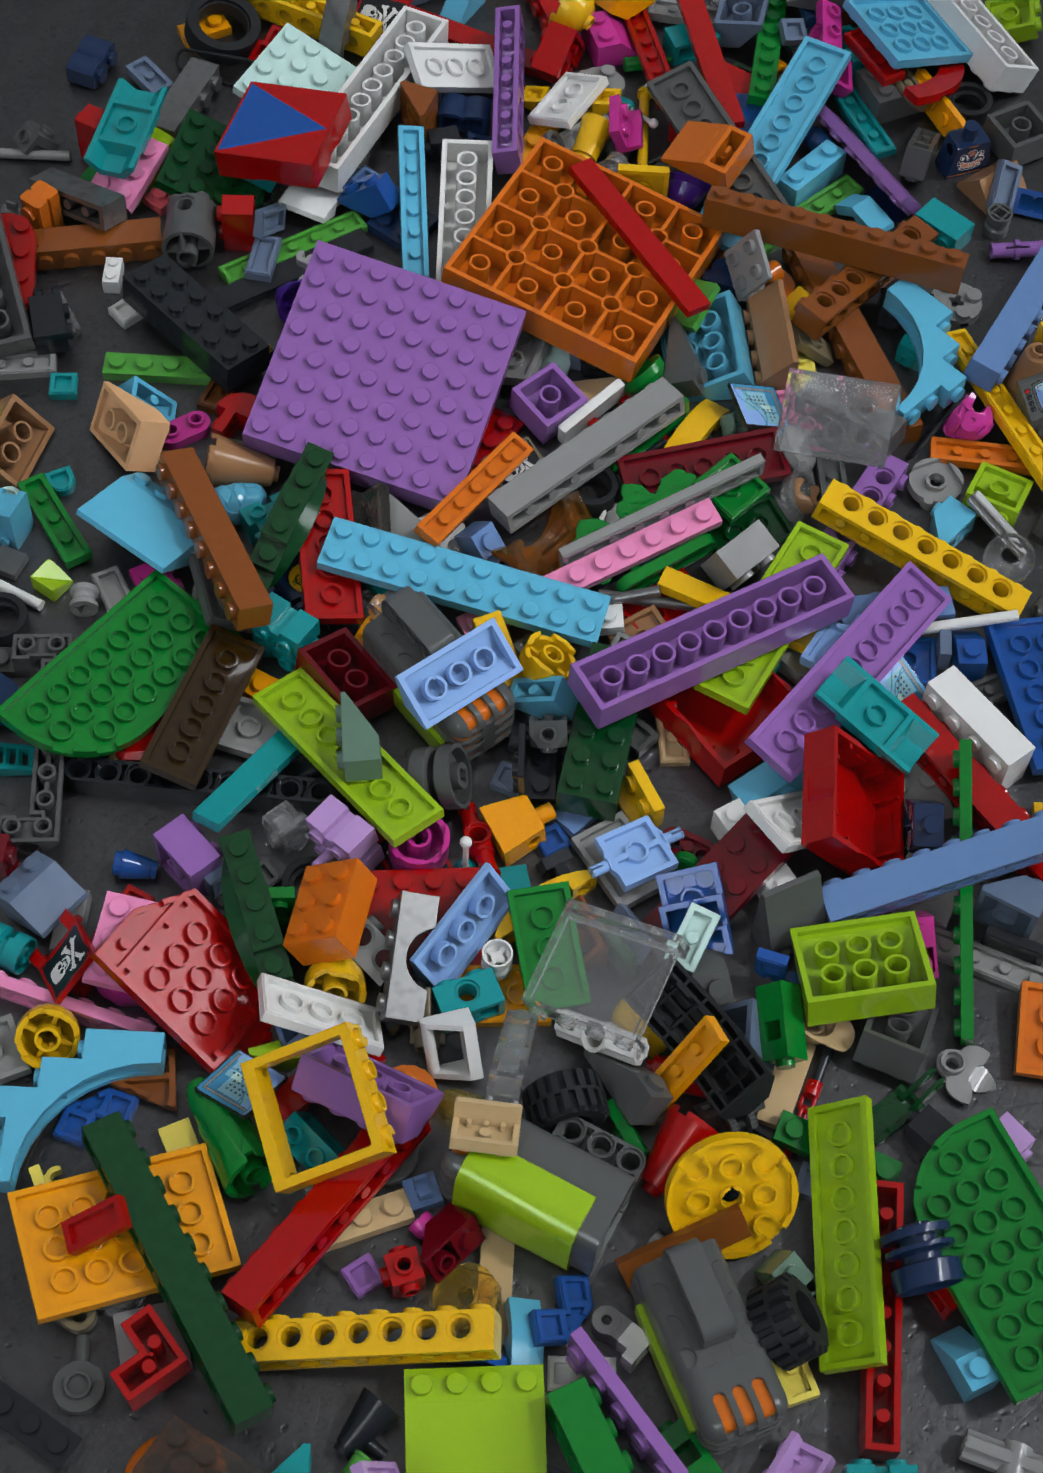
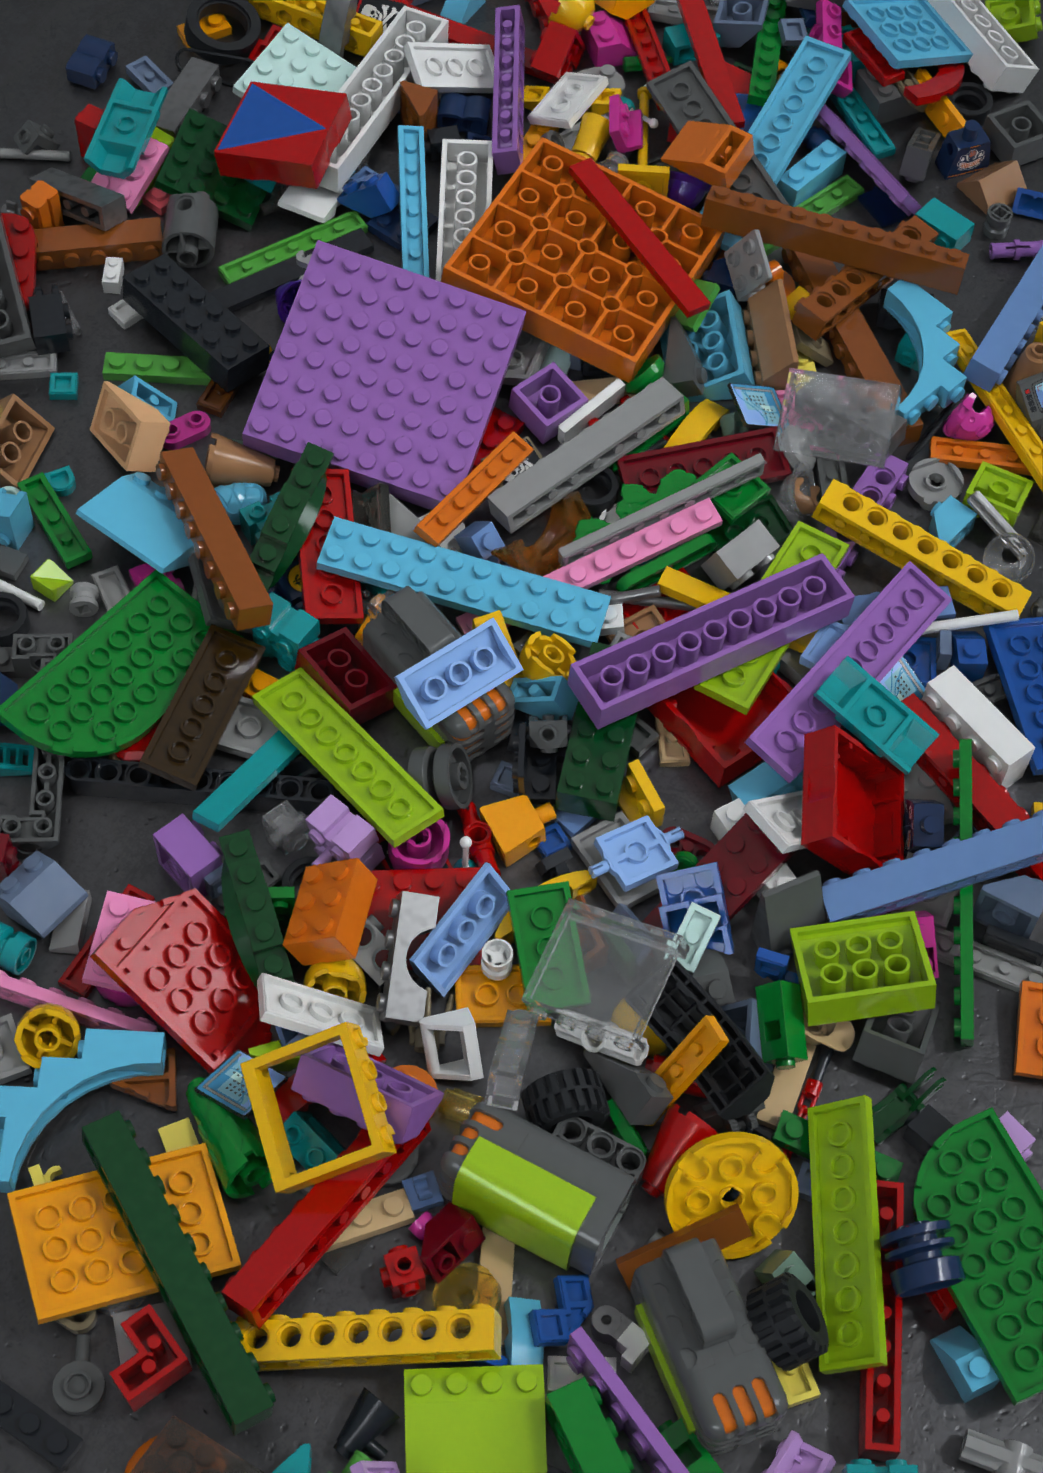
flag [29,908,95,1005] -> none
blue tile [52,1087,141,1149] -> none
red tile [61,1194,133,1256] -> none
blue cone [112,849,159,879] -> none
red brick [211,393,257,444] -> none
red brick [217,194,256,251] -> none
sand blue tile [244,236,282,283] -> none
sand blue tile [253,202,286,238] -> none
sand green slope [335,692,383,782] -> none
medium lavender tile [340,1252,383,1301] -> none
teal brick [432,967,505,1034] -> none
tan bracket [449,1097,523,1157] -> none
teal tile [499,864,531,890] -> none
medium azure slope [835,194,895,232] -> none
light grey plate [931,282,982,328] -> none
light grey plate [936,1045,996,1105] -> none
sand blue tile [985,159,1023,210] -> none

